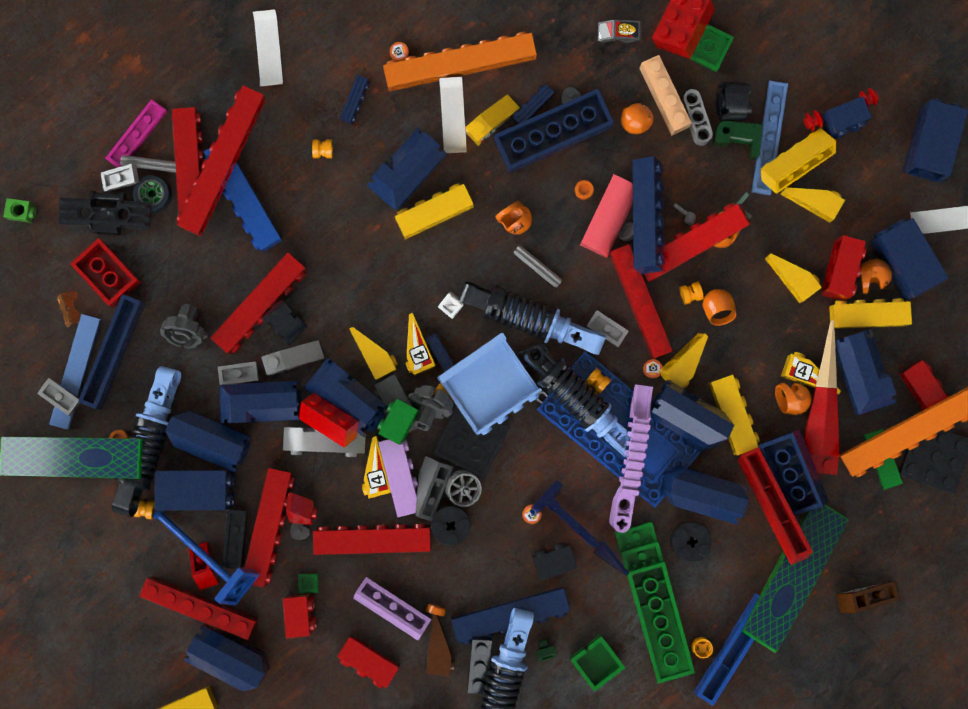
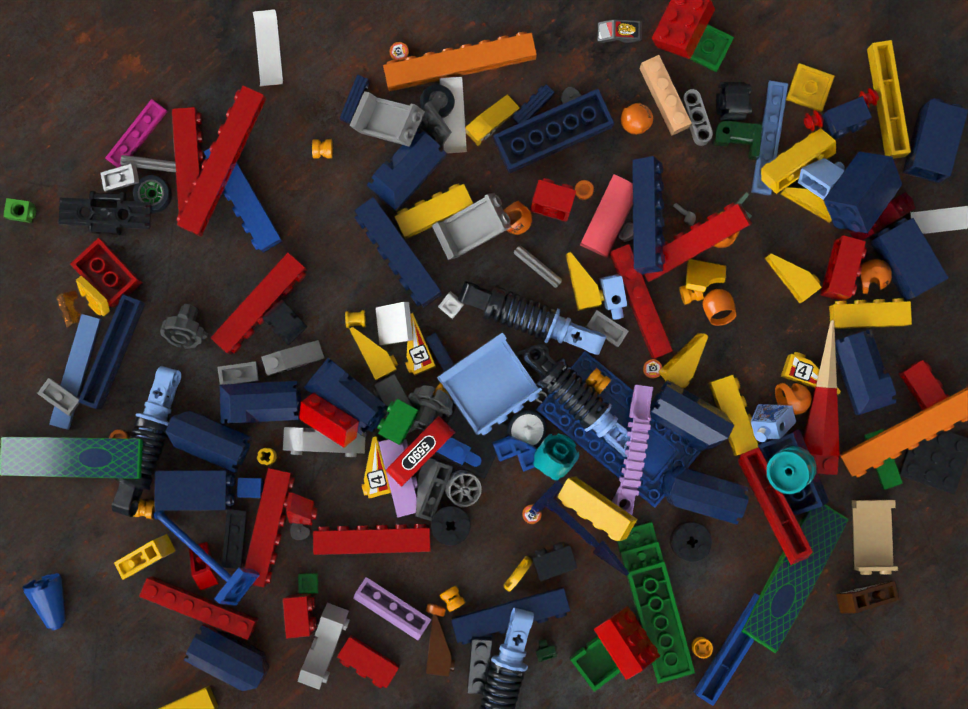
none -> blue cone [22,573,66,630]
none -> yellow tile [76,276,110,316]
none -> yellow slope [114,534,176,579]
none -> blue panel [237,478,264,498]
none -> yellow bush [257,448,277,465]
none -> light grey brick [297,603,350,690]
none -> yellow bush [345,310,366,328]
none -> light grey panel [349,91,425,147]
none -> dark blue brick [354,197,442,308]
none -> white tile [376,302,413,345]
none -> red sticker [385,416,456,487]
none -> plate [420,84,455,149]
none -> light grey panel [432,193,512,260]
none -> blue brick [436,437,481,467]
none -> light orange wheel [440,586,466,612]
none -> blue tile [492,436,536,472]
none -> yellow tile [504,556,533,592]
none -> white wheel [507,410,546,447]
none -> red brick [531,178,576,222]
none -> teal brick [533,433,579,480]
none -> yellow brick [557,476,638,541]
none -> yellow slope [566,252,604,311]
none -> red brick [594,606,660,680]
none -> light blue torso [599,274,627,320]
none -> yellow tile [686,259,726,292]
none -> light blue torso [751,404,796,442]
none -> teal wheel [767,446,816,494]
none -> yellow tile [786,63,835,112]
none -> light blue torso [798,158,845,200]
none -> dark blue brick [824,152,902,233]
none -> dark red arch [847,192,916,240]
none -> tan panel [852,500,898,575]
none -> yellow brick [867,40,911,159]

